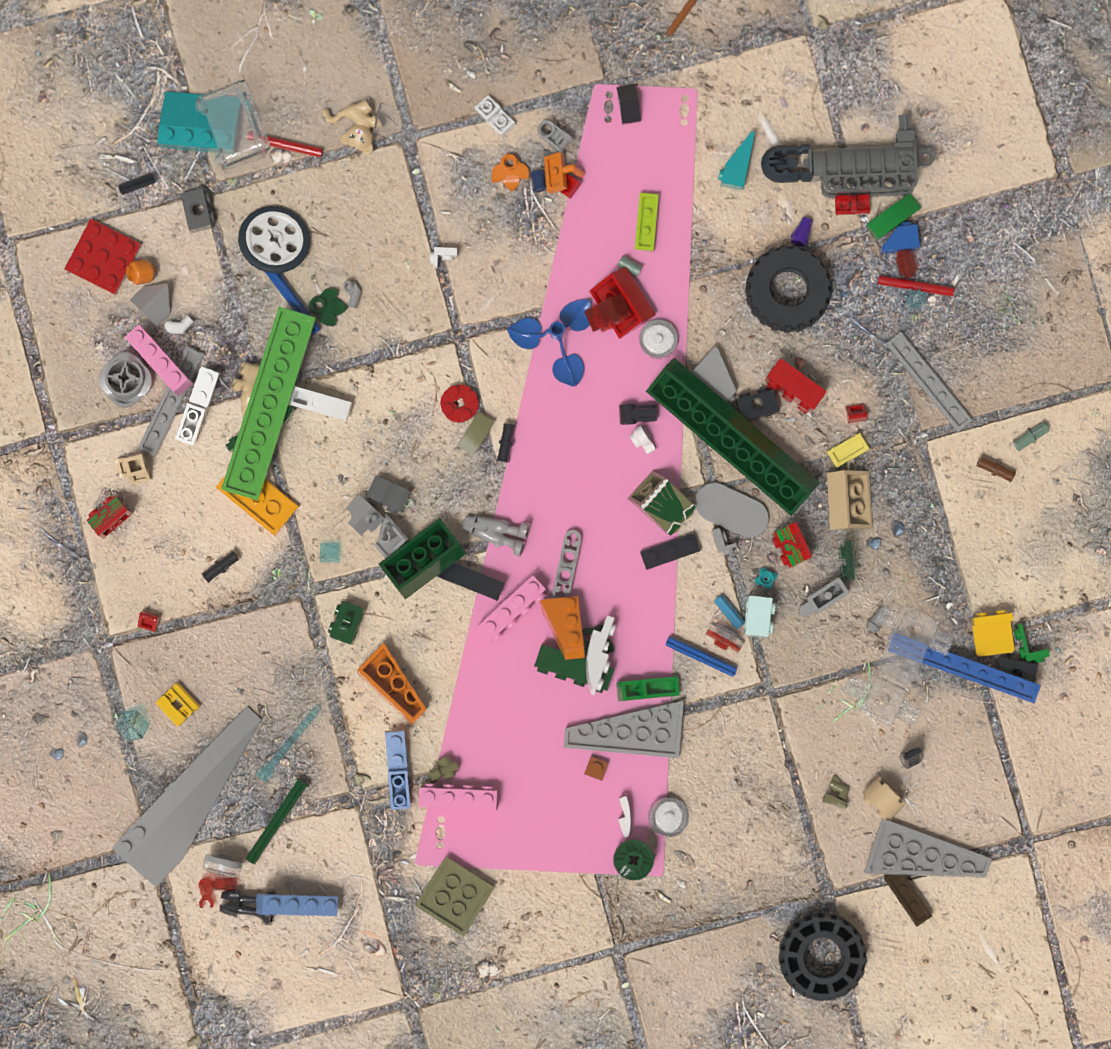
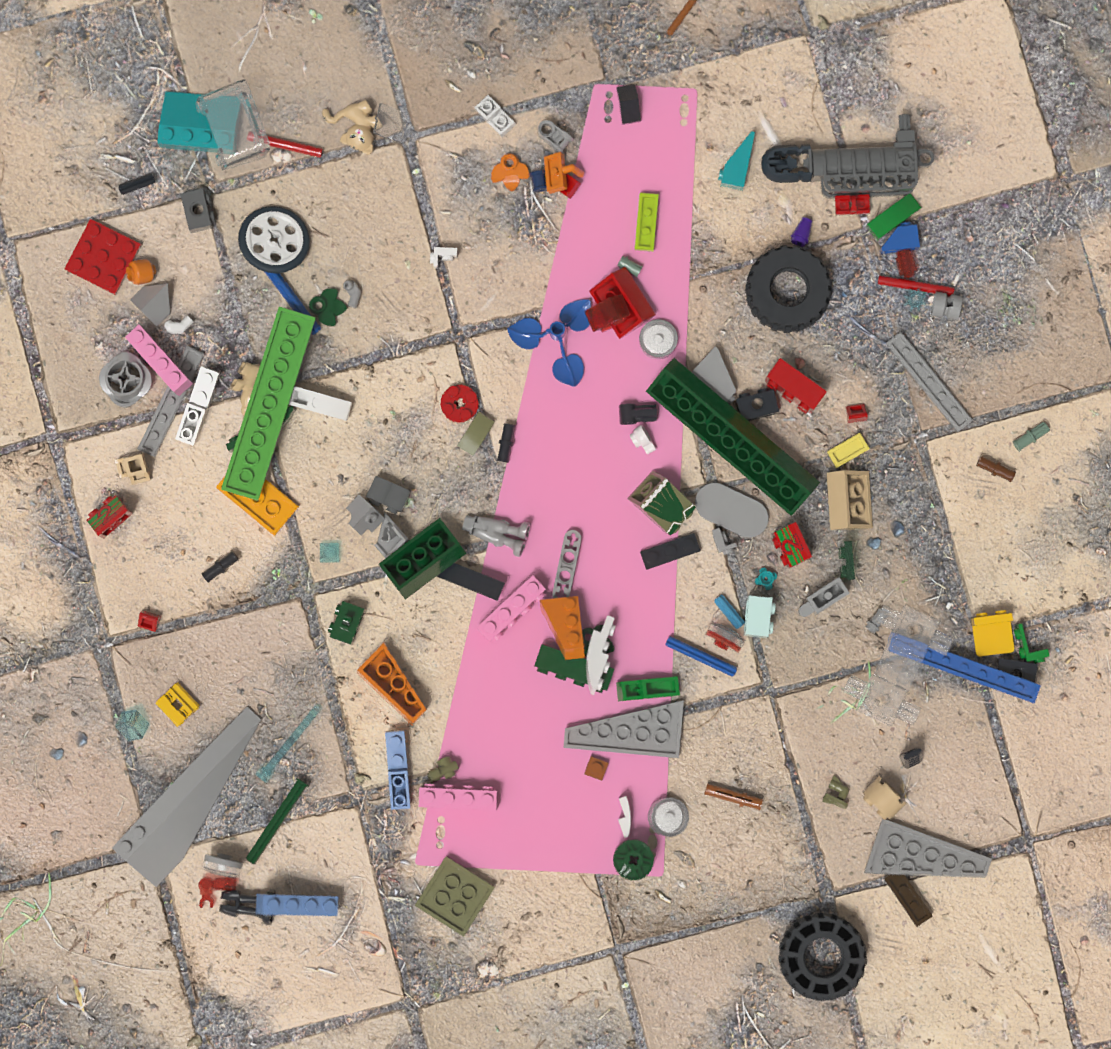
none -> dark orange pin [704,783,763,811]
none -> light grey wheel [931,291,962,320]

